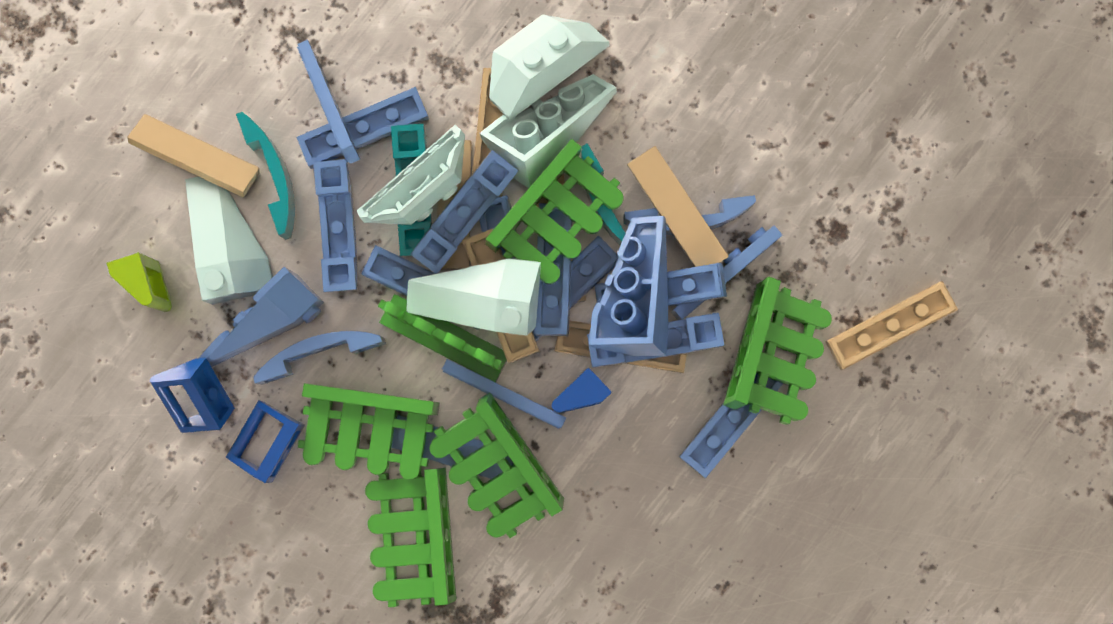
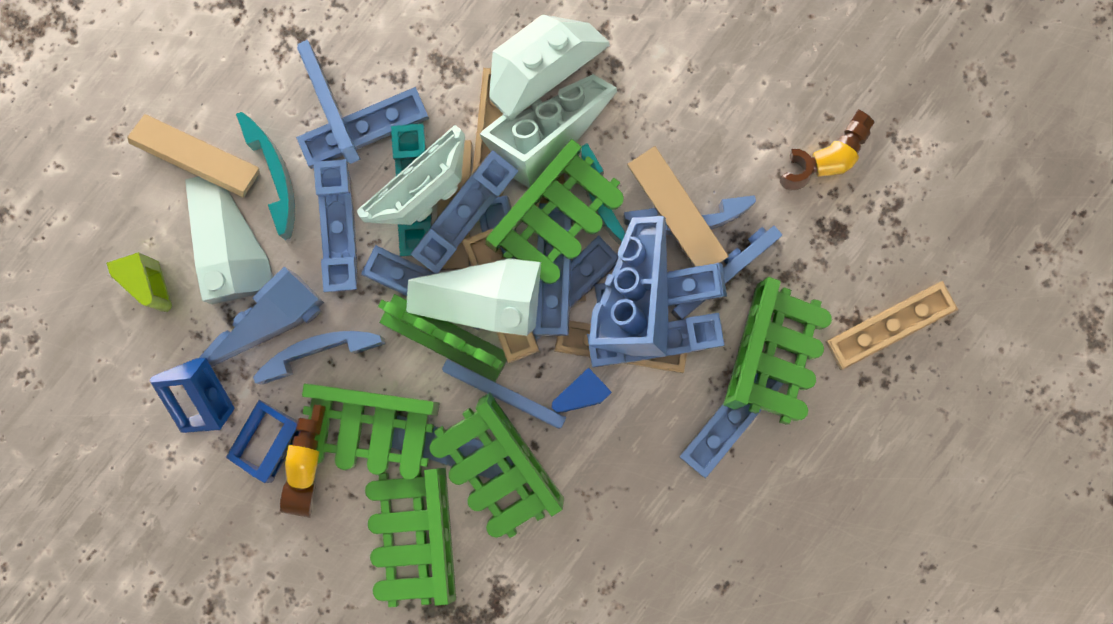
none -> piece [280,405,326,518]
none -> piece [779,109,875,190]

